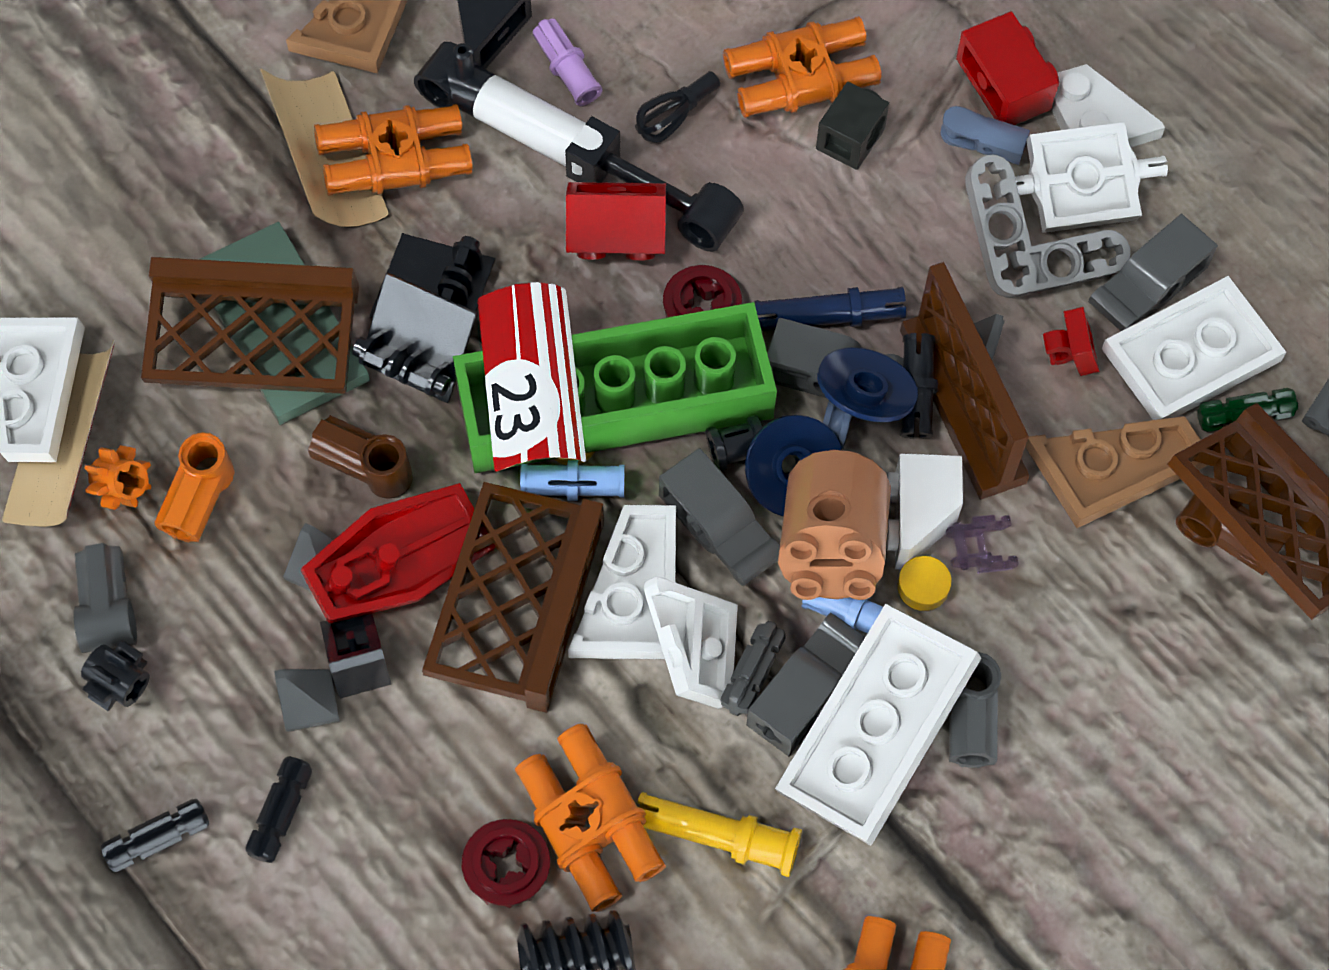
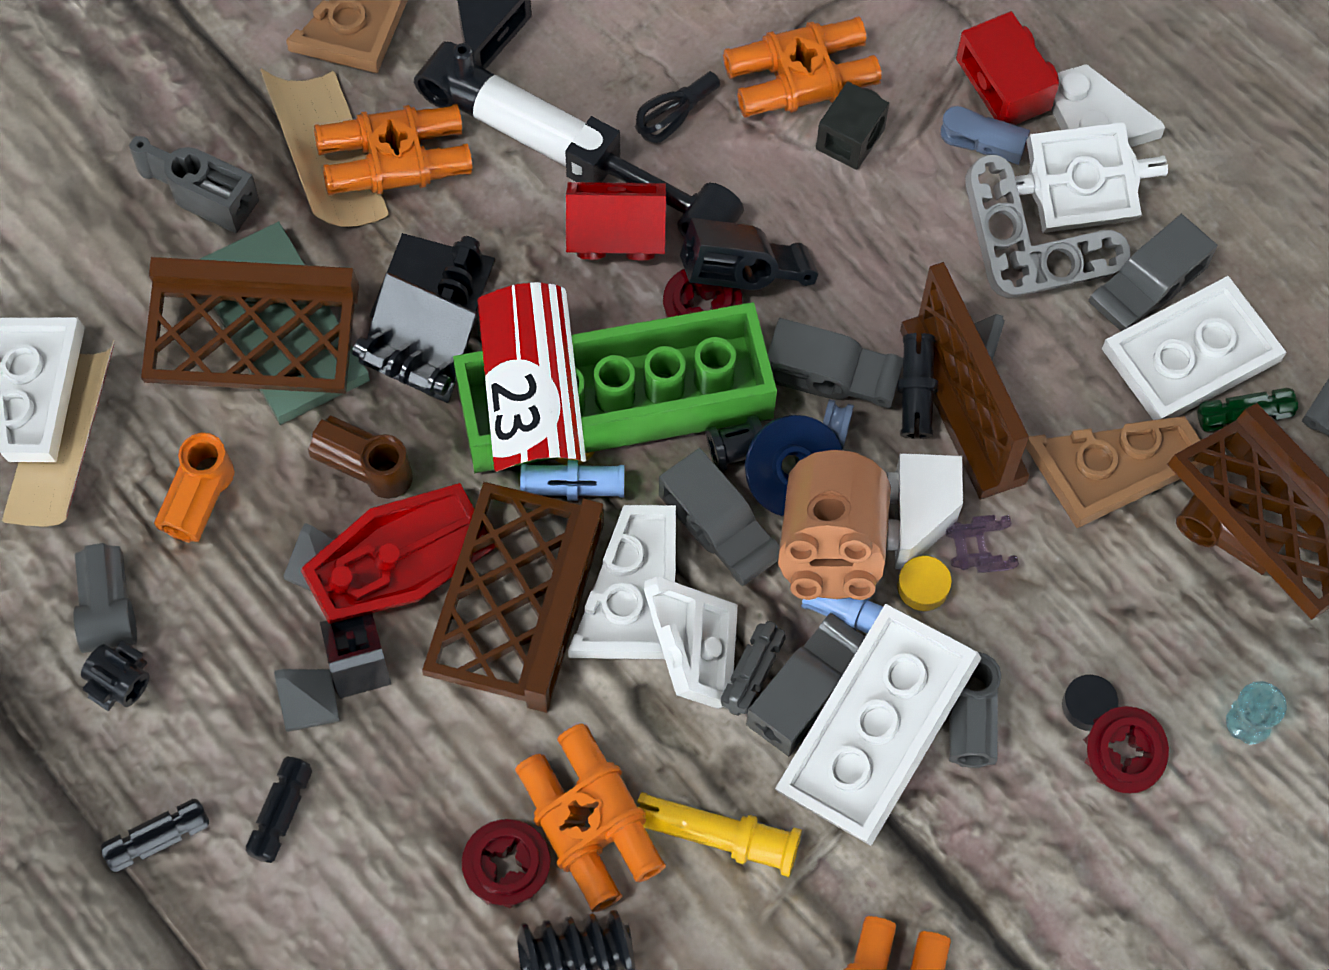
orange gear [84,445,152,510] -> none
lavender axle [533,18,603,106] -> none
dark blue pin [754,286,906,331] -> none
dark blue dish [817,347,918,422] -> none
red tile [1043,307,1100,376] -> none
none -> dark grey piece [129,136,259,234]
none -> black piece [680,218,819,290]
none -> black tile [1062,674,1119,731]
none -> dark red gear [1083,706,1169,793]
none -> clear light blue bush [1225,681,1287,744]

